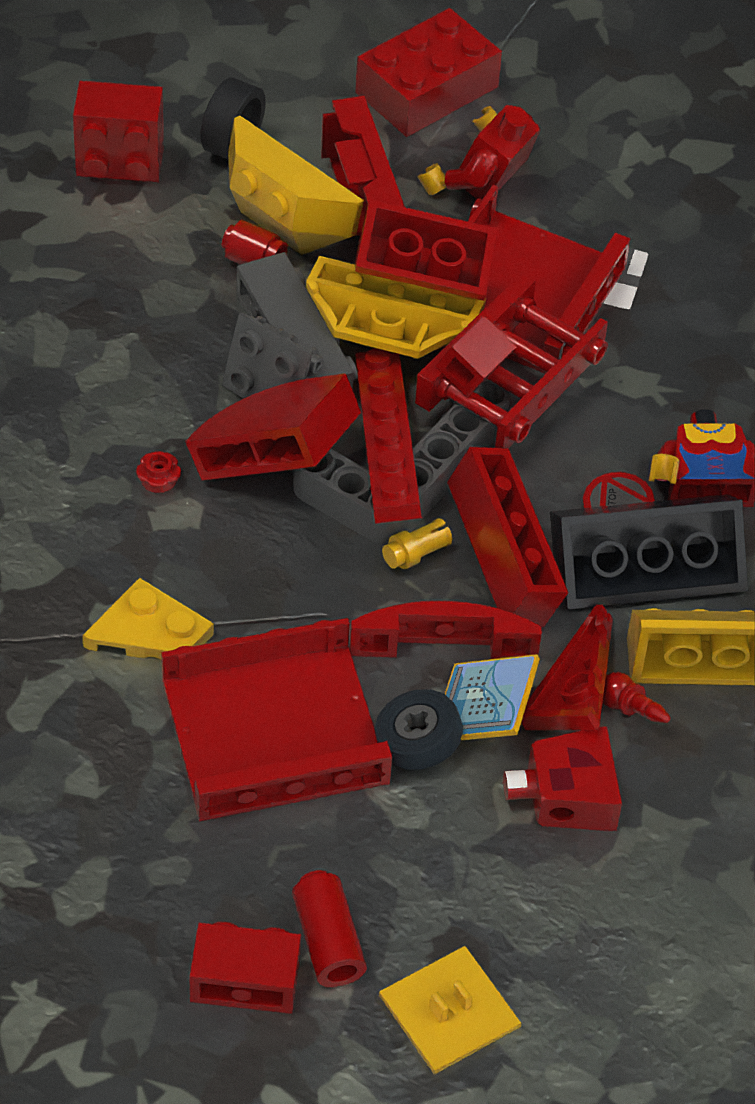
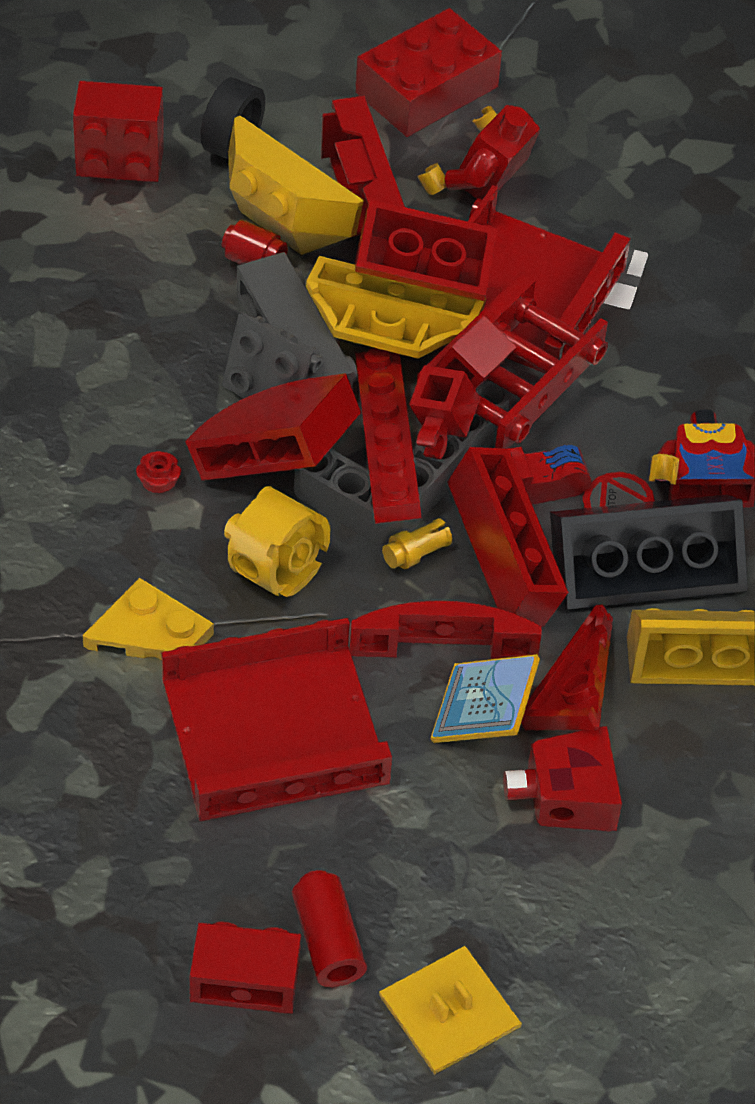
black bush [375,689,463,770] -> none
red bar [603,672,671,723] -> none
none -> yellow brick [224,486,331,597]
none -> red brick [409,365,480,459]
none -> red leg [508,445,591,505]

